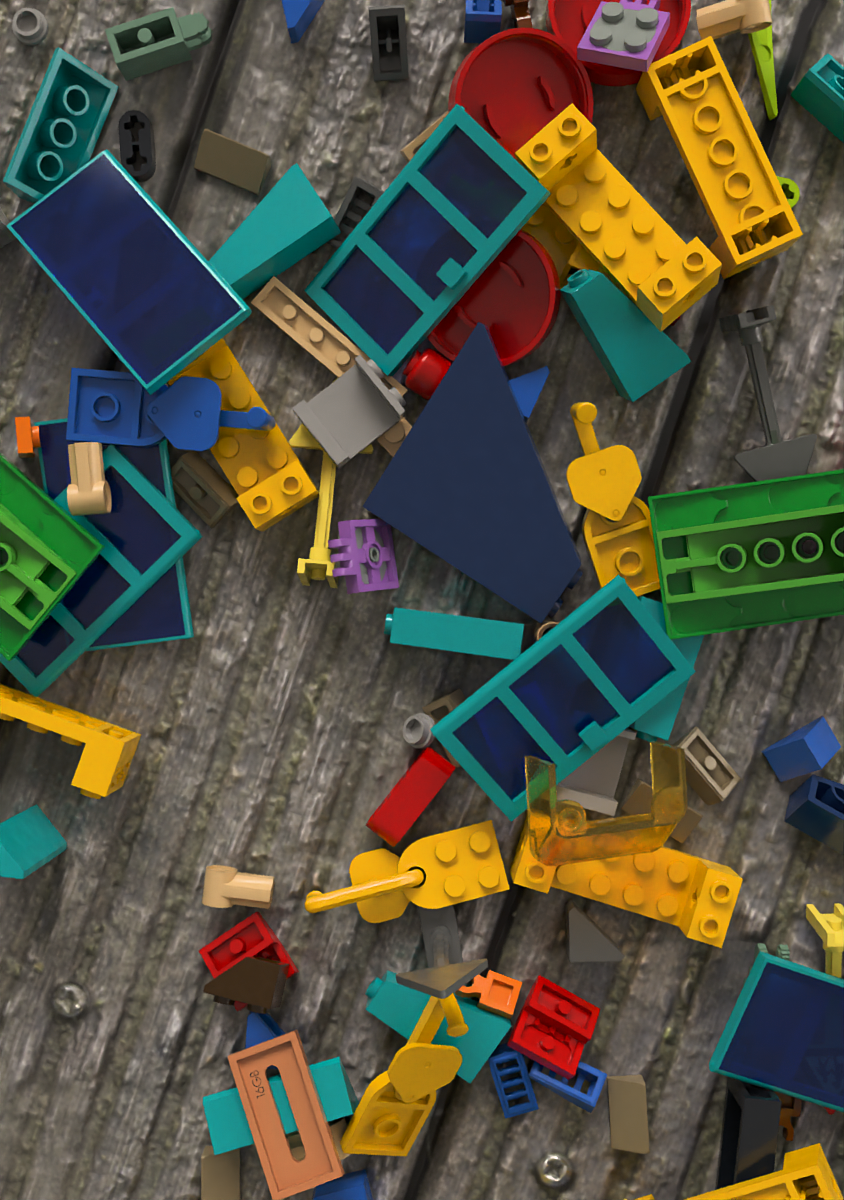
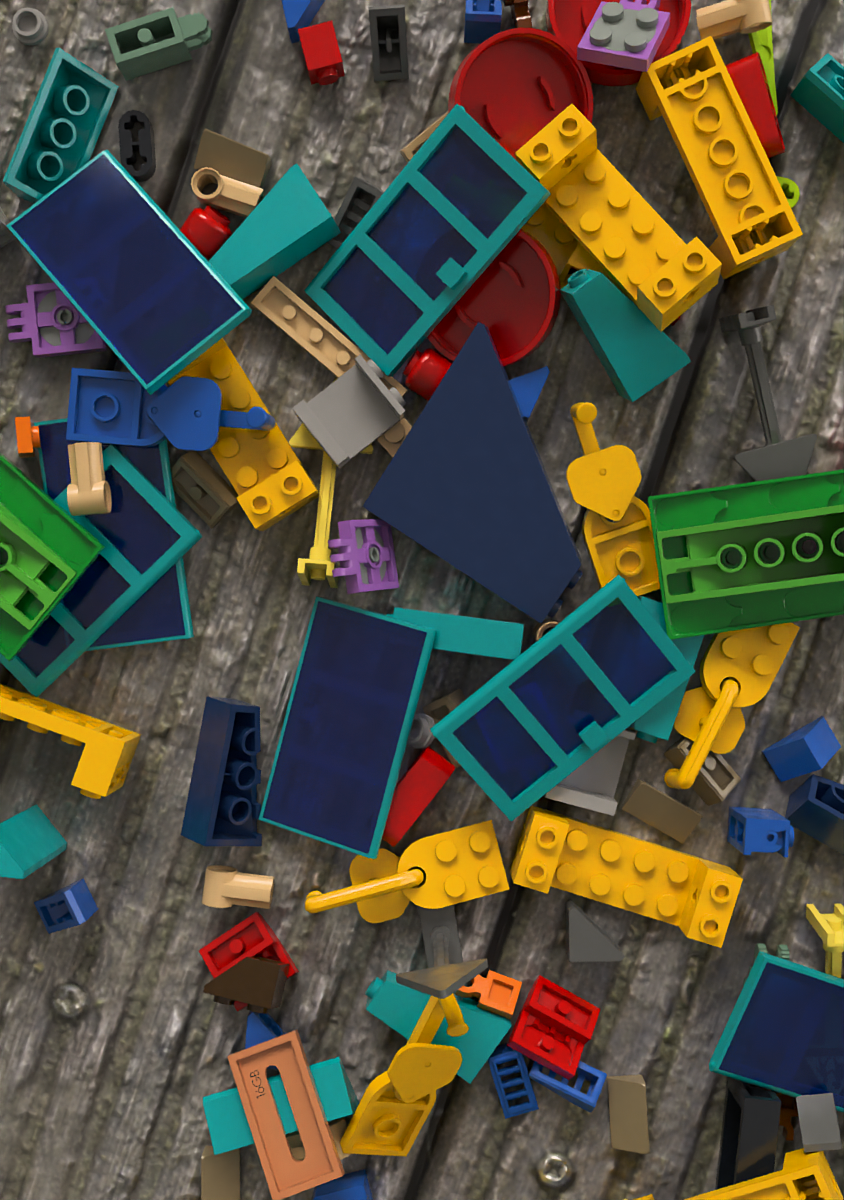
clear yellow windscreen [524,741,687,866] -> none
none -> medium lavender piece [5,278,107,358]
none -> blue slope [34,878,98,934]
none -> red head [180,205,232,259]
none -> dark blue wedge [181,696,262,846]
none -> tan piece [191,167,265,218]
none -> clear blue door [259,596,437,859]
none -> red brick [298,20,345,85]
none -> yellow plate [664,622,800,789]
none -> red beam [725,52,785,159]
none -> blue hinge [727,806,794,857]
none -> dark grey slope [796,1093,843,1152]

